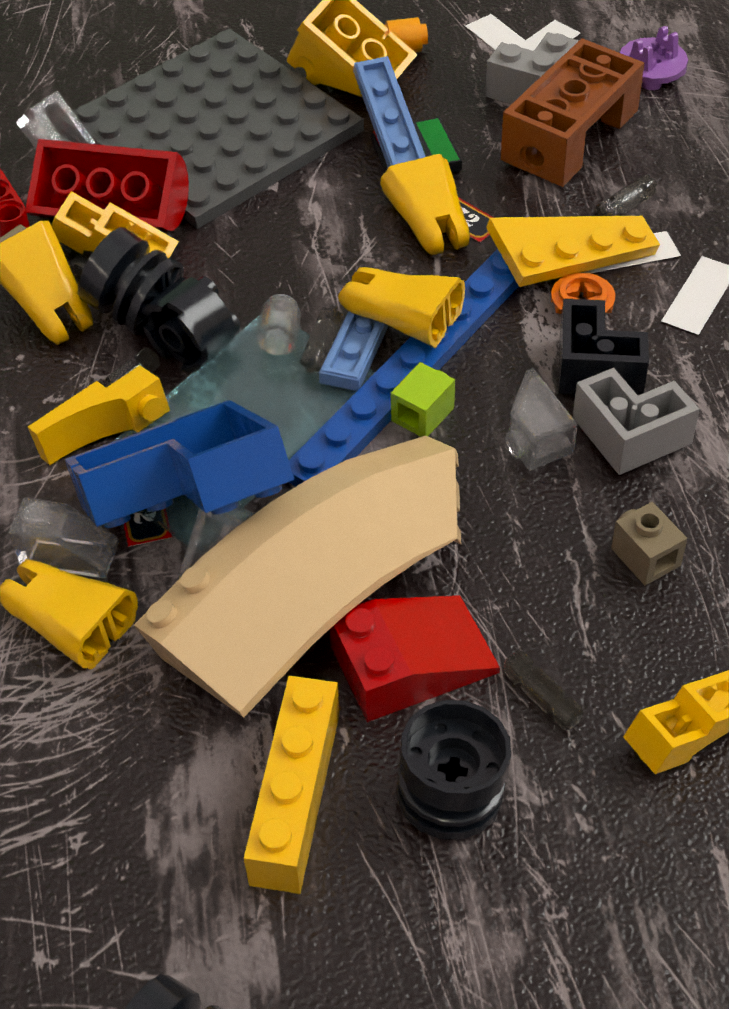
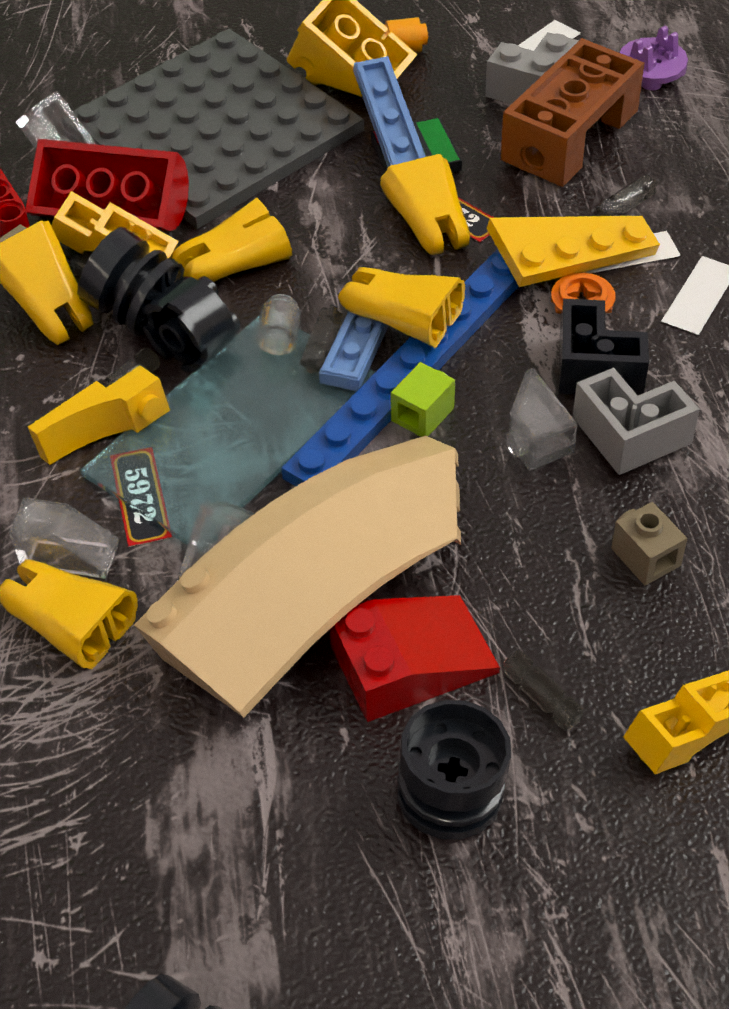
blue piece [64,400,295,528] -> none
yellow brick [244,676,340,894] -> none
white sticker [465,14,525,50] -> none
none -> yellow piece [171,197,292,282]

